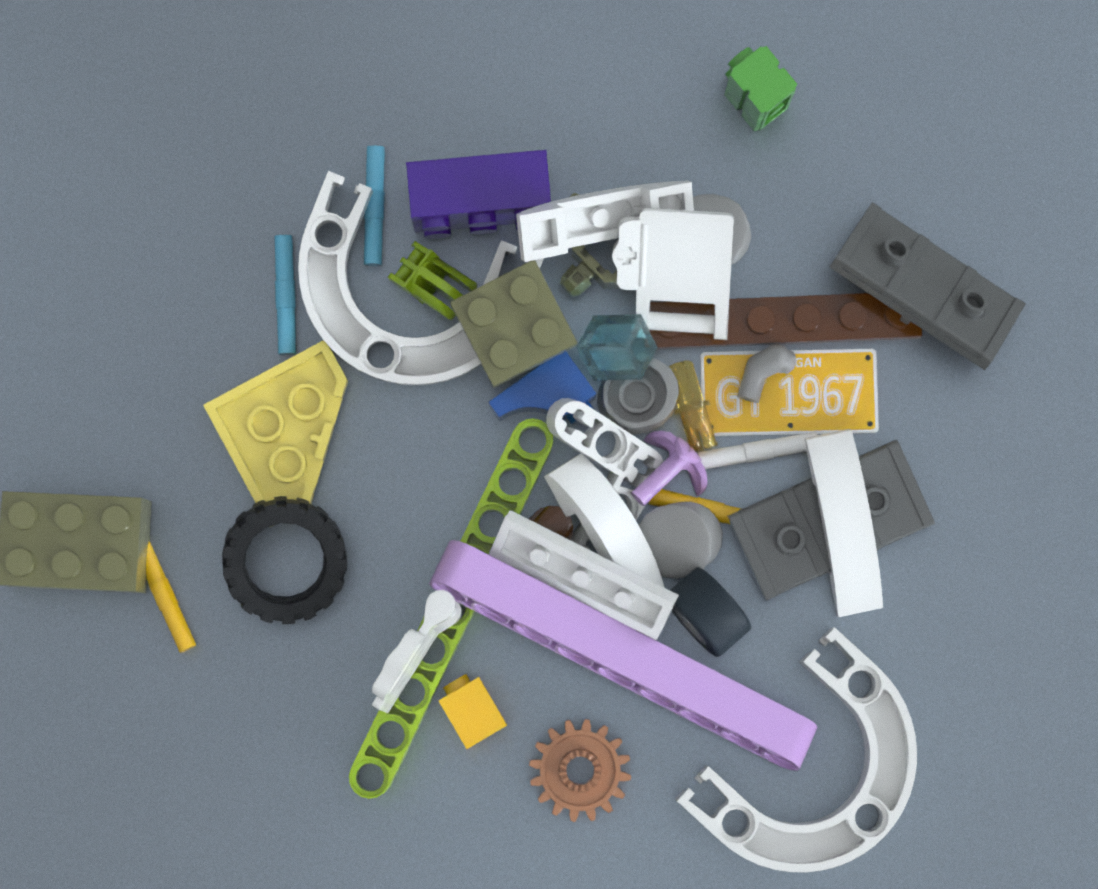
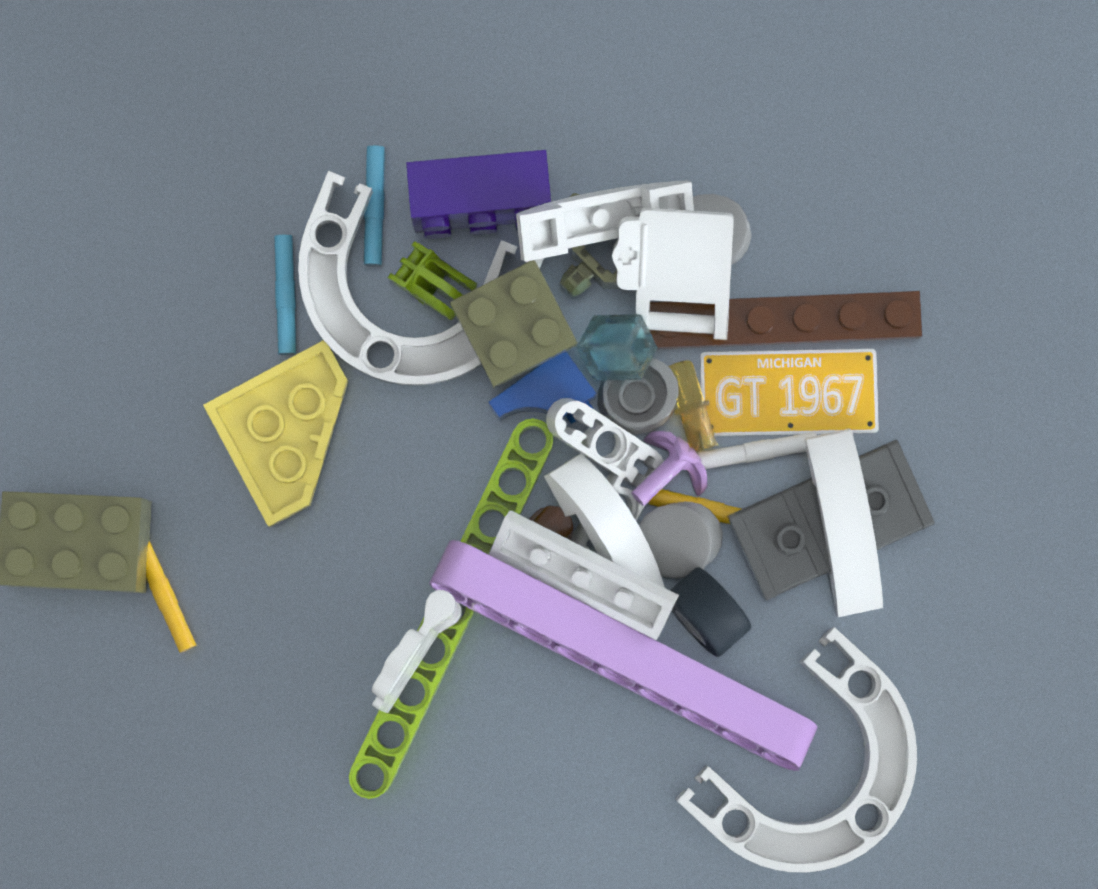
black tyre [222,496,347,624] -> none
yellow brick [438,674,508,749] -> none
nougat gear [529,719,631,822] -> none
bright green brick [724,46,797,131] -> none
light grey arm [737,344,796,403] -> none
dark grey container [829,202,1026,370] -> none

